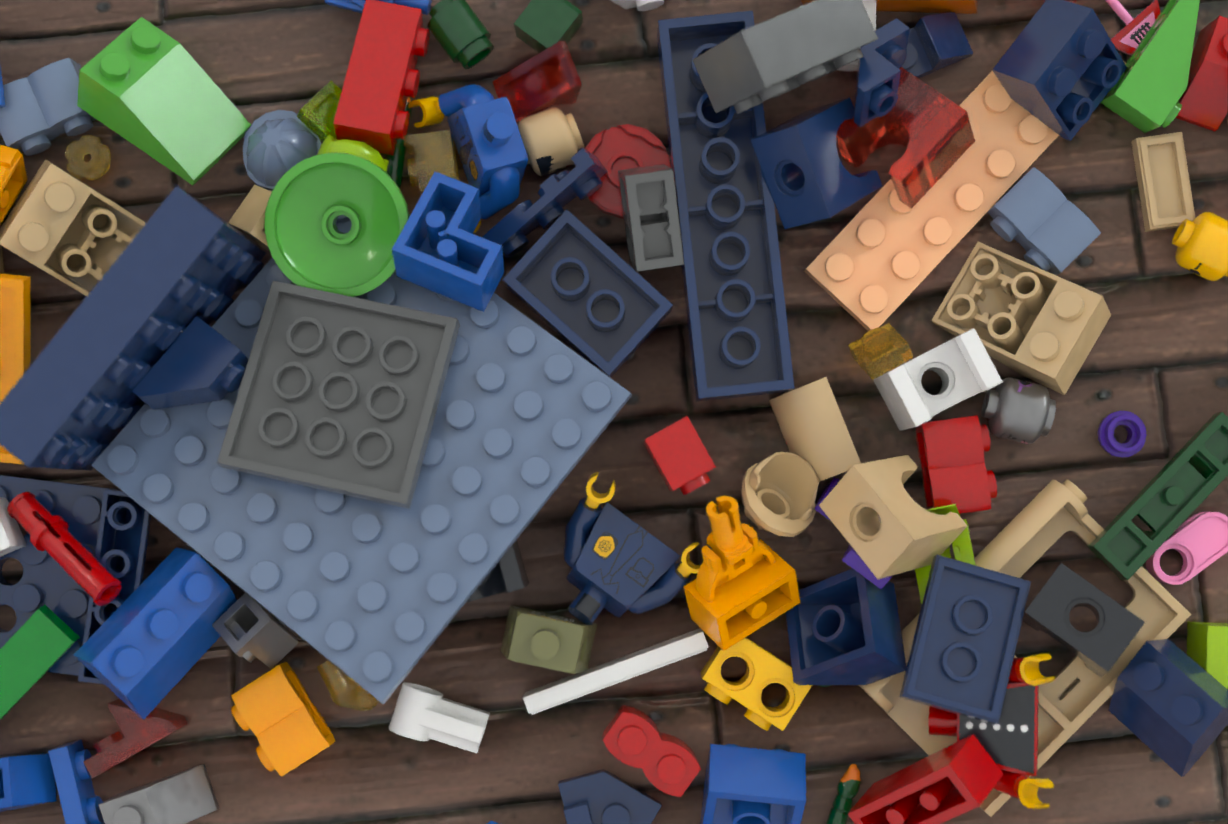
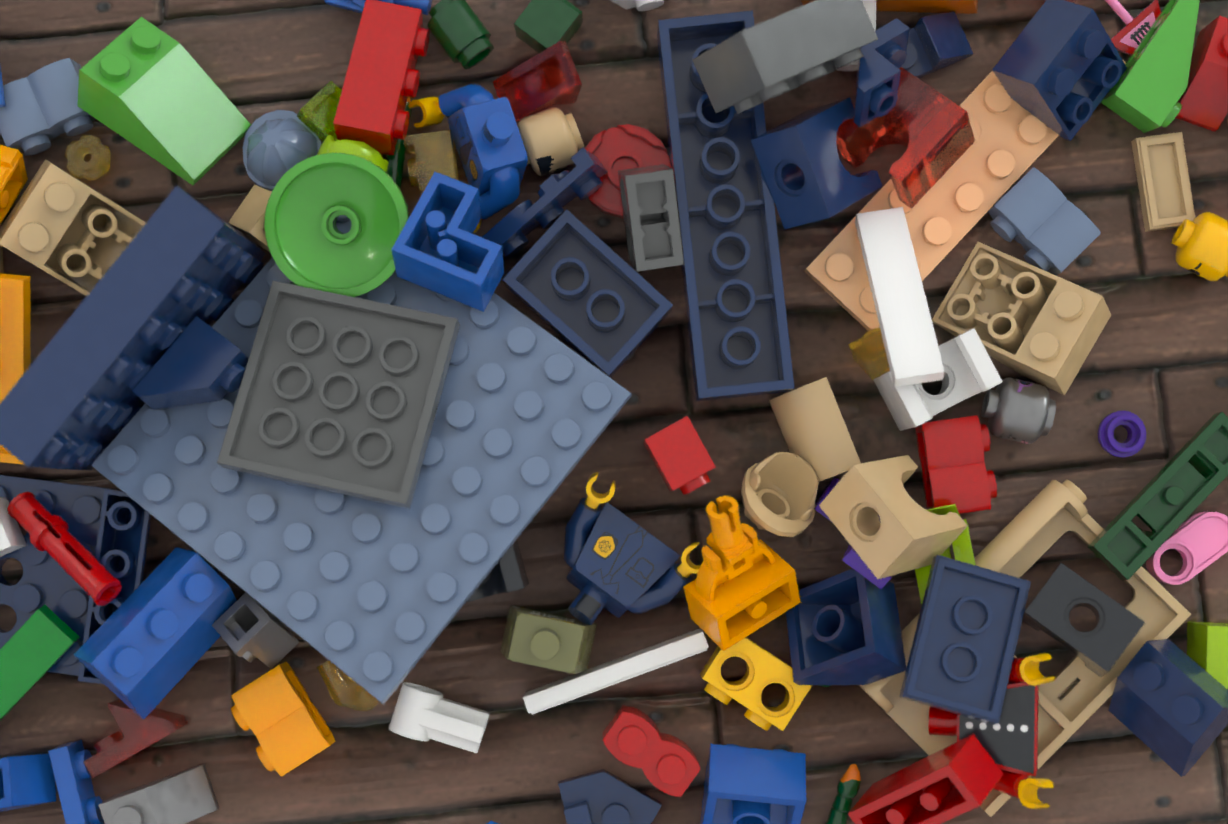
none -> white tile [855,207,945,387]

